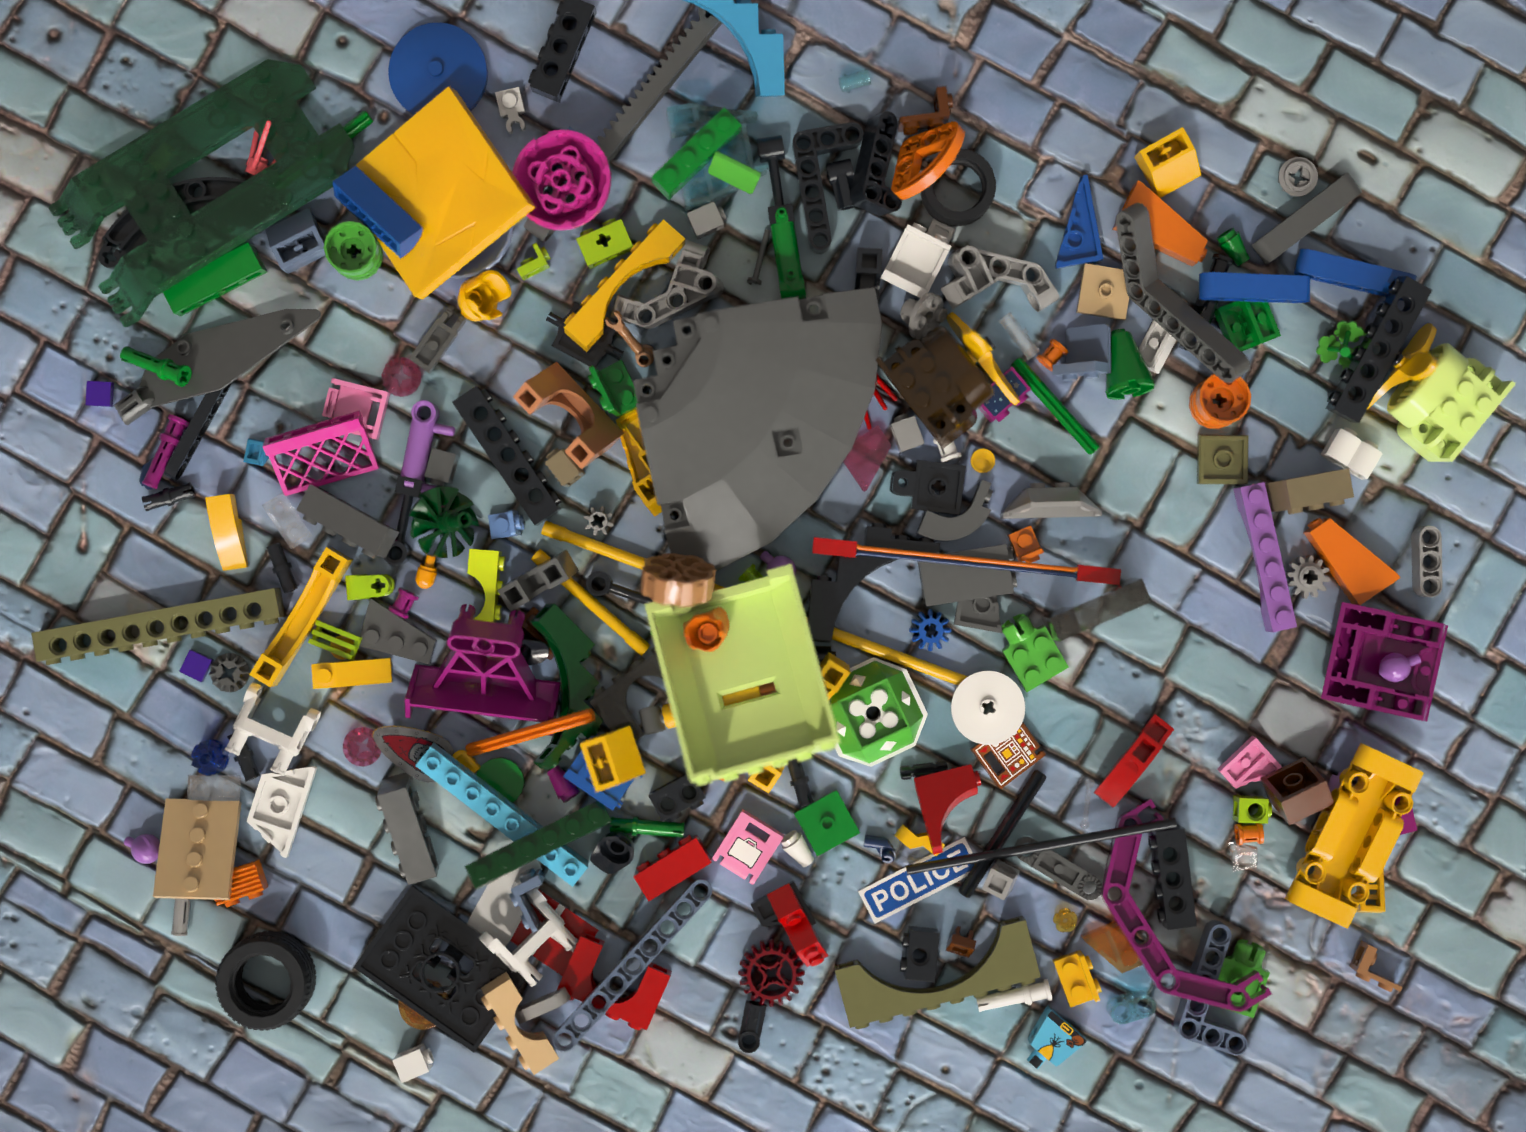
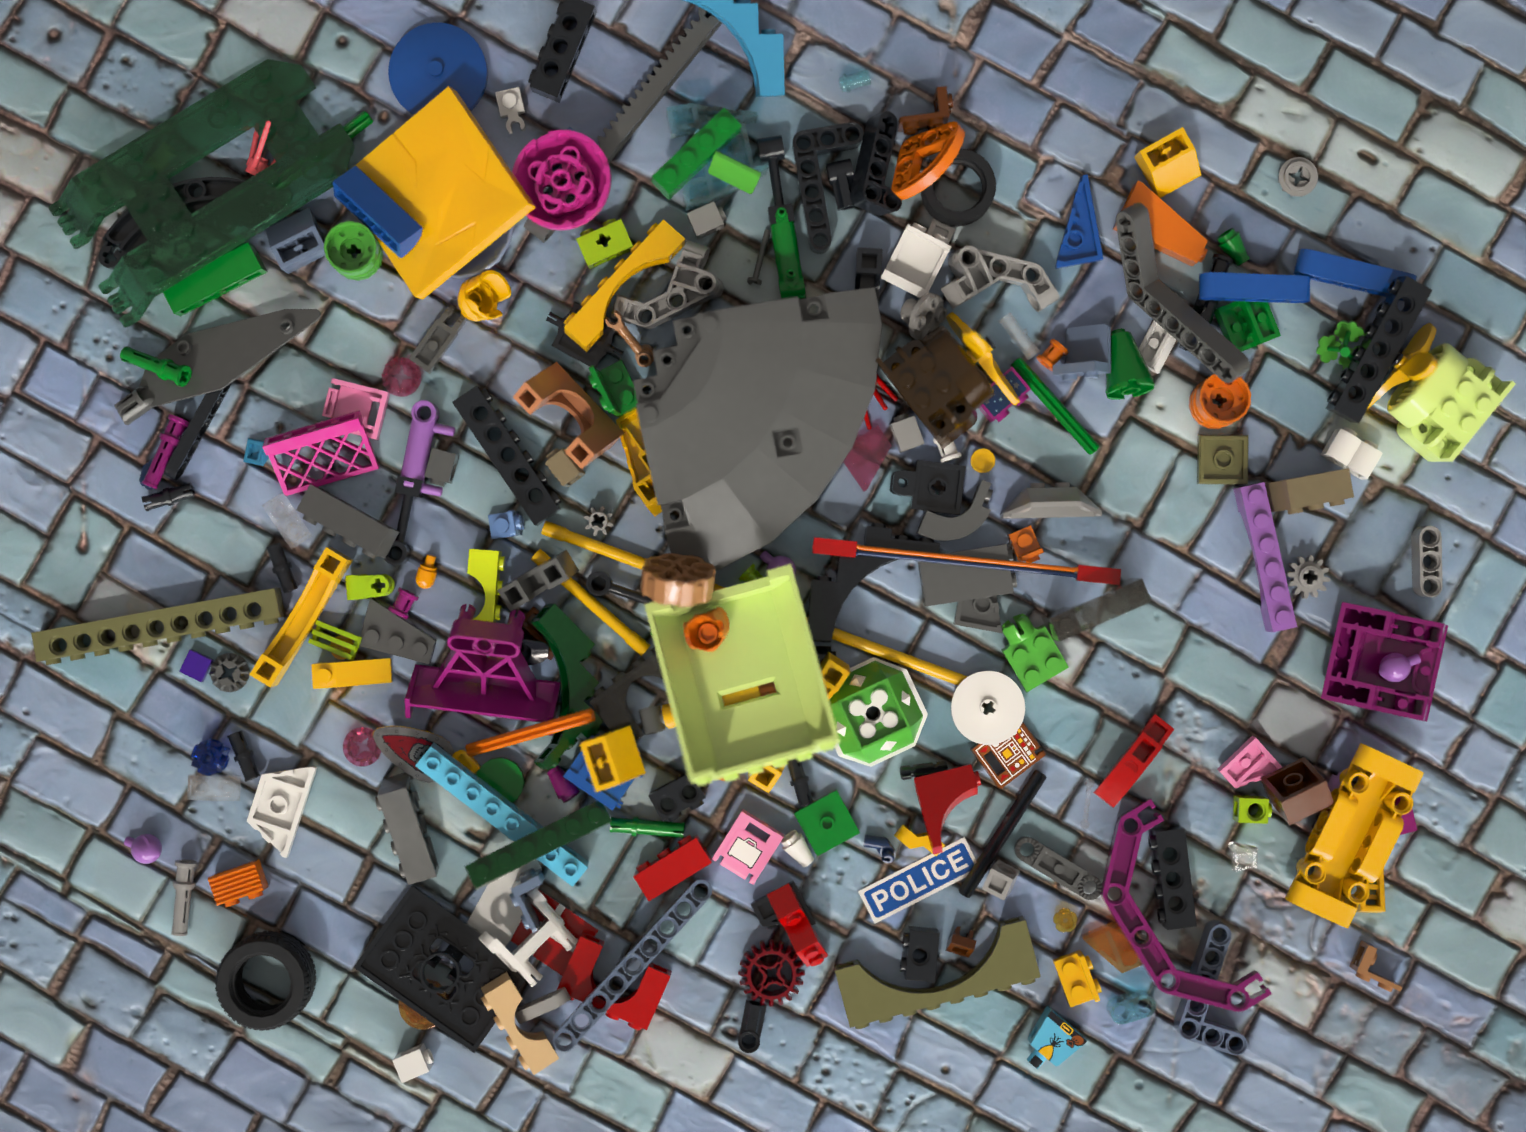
dark purple tile [85,381,114,407] -> none
tan plate [153,798,241,900] -> none
yellow slope [205,494,248,571] -> none
white connector [224,682,321,776] -> none
dark green piece [409,486,479,558] -> none
lime bracket [517,242,551,281] -> none
black piece [590,831,634,874] -> none
black piece [906,818,1177,875] -> none
blue gear [909,609,951,651] -> none
white pin [976,978,1052,1012] -> none
tan plate [1076,263,1129,320] -> none
bright green plate [1218,939,1270,1018] -> none
orange bush [1234,823,1264,845] -> none
dark grey beam [1251,172,1362,265] -> none
orange slope [1303,517,1400,605] -> none

